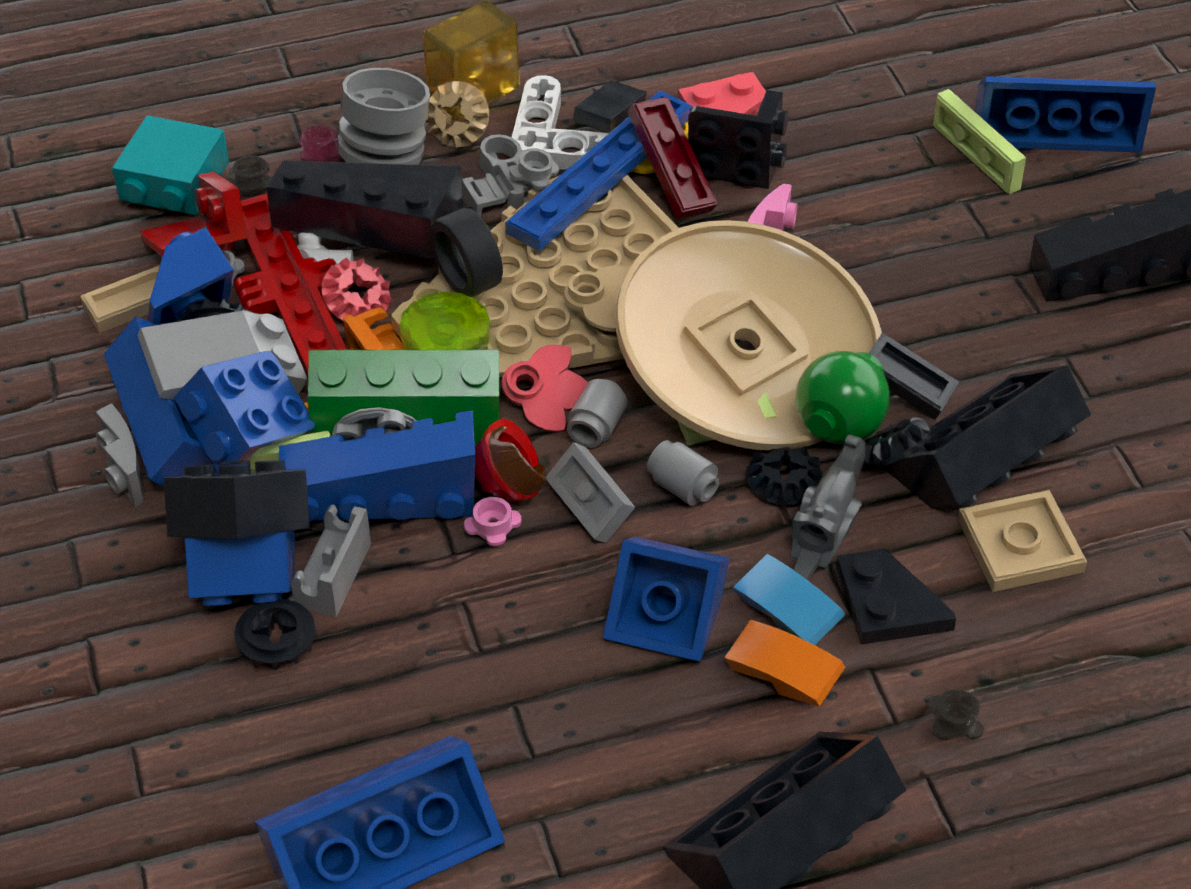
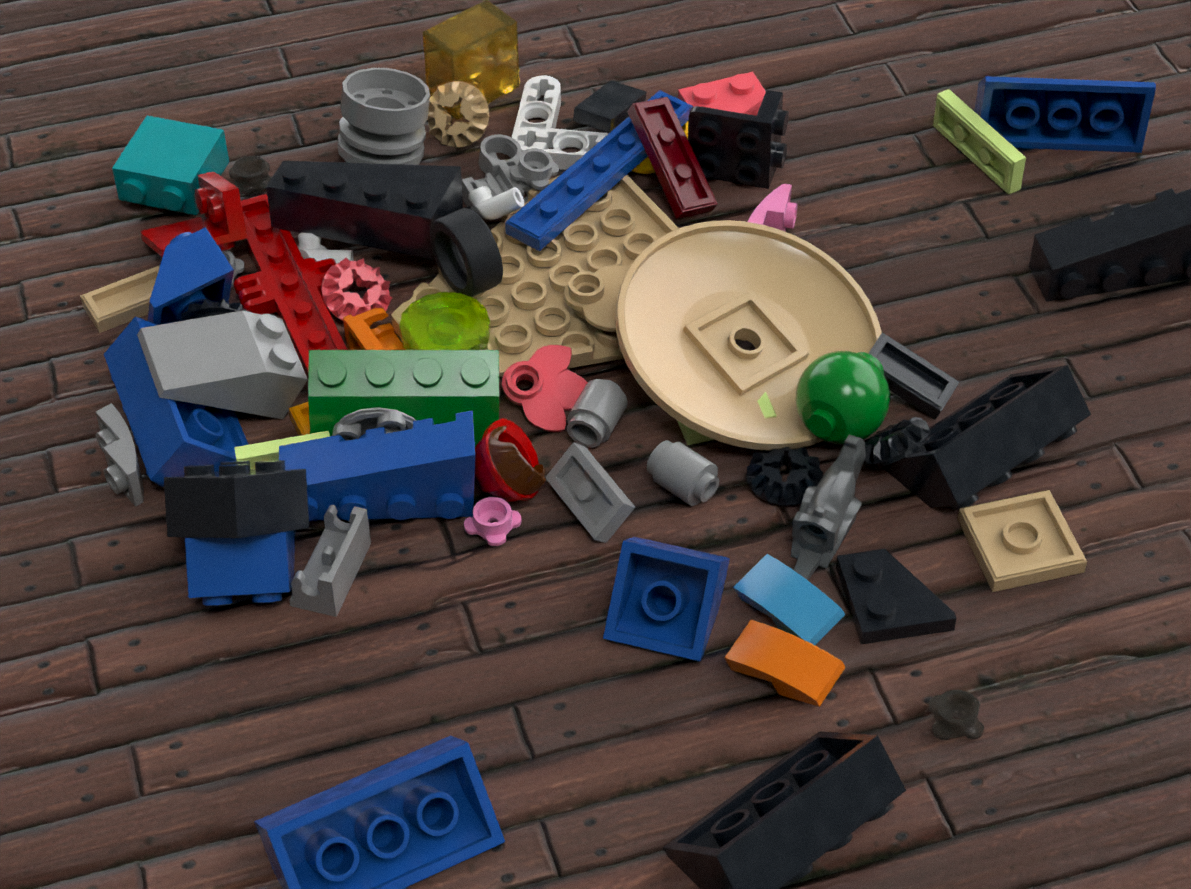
blue bracket [173,351,315,471] -> none
black gear [234,599,316,670] -> none
clear pink plate [298,125,340,162] -> none
none -> white arm [468,186,524,220]

